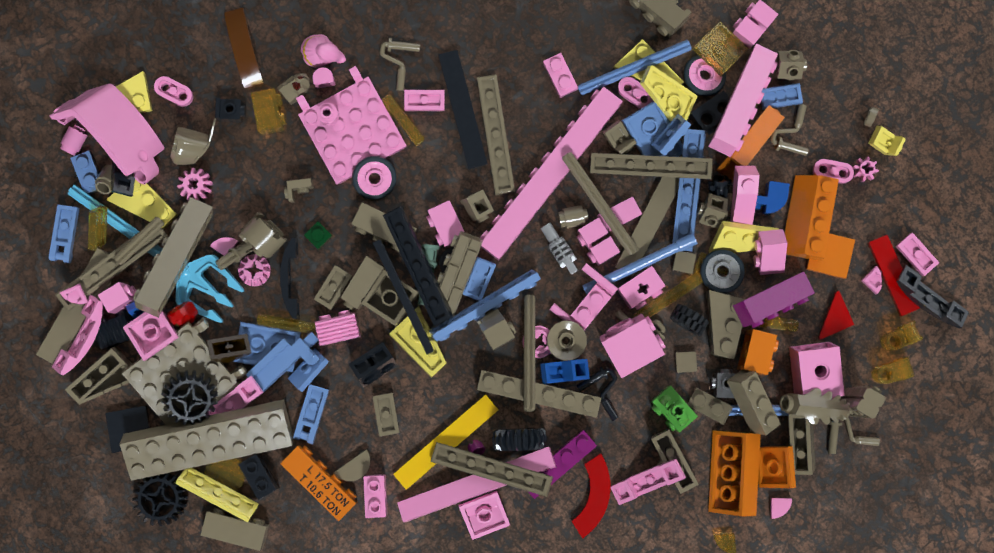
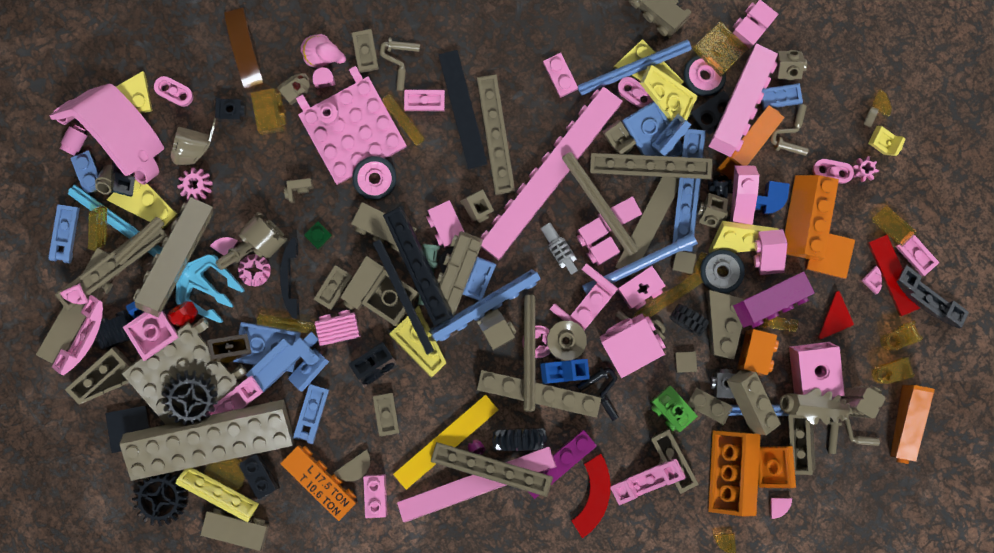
bright pink brick [98,282,137,314] -> none
bright pink slope [458,490,510,540] -> none
dark tan brick [558,205,588,229] -> none
none -> dark tan plate [352,29,379,73]
none -> clear yellow tile [870,90,892,117]
none -> clear yellow tile [872,205,917,247]
none -> orange slope [890,385,935,464]

